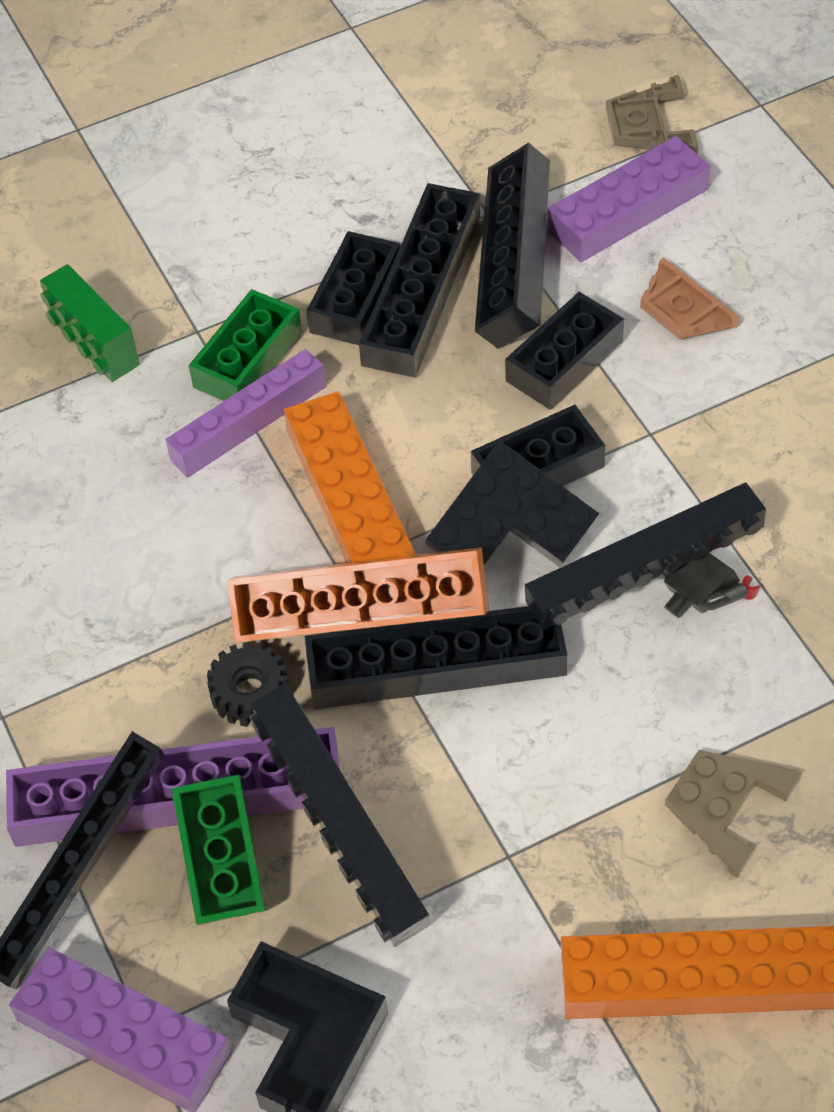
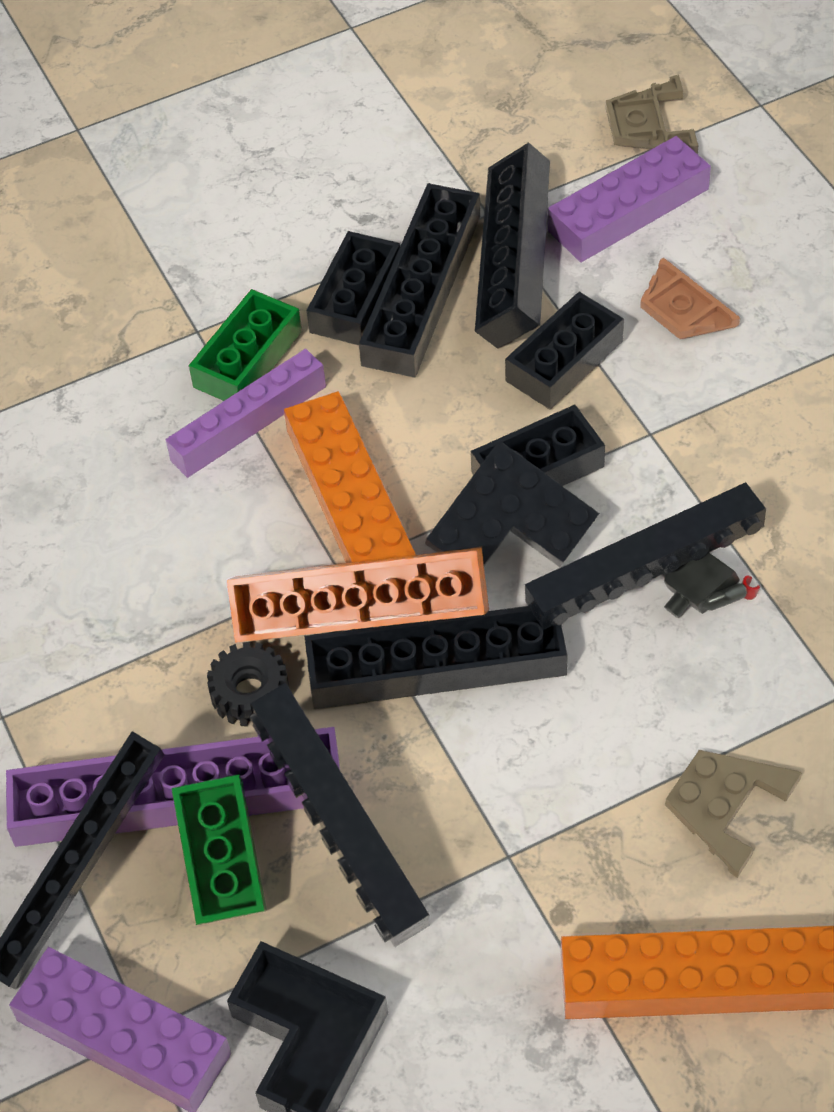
green brick [40,264,140,382] -> none

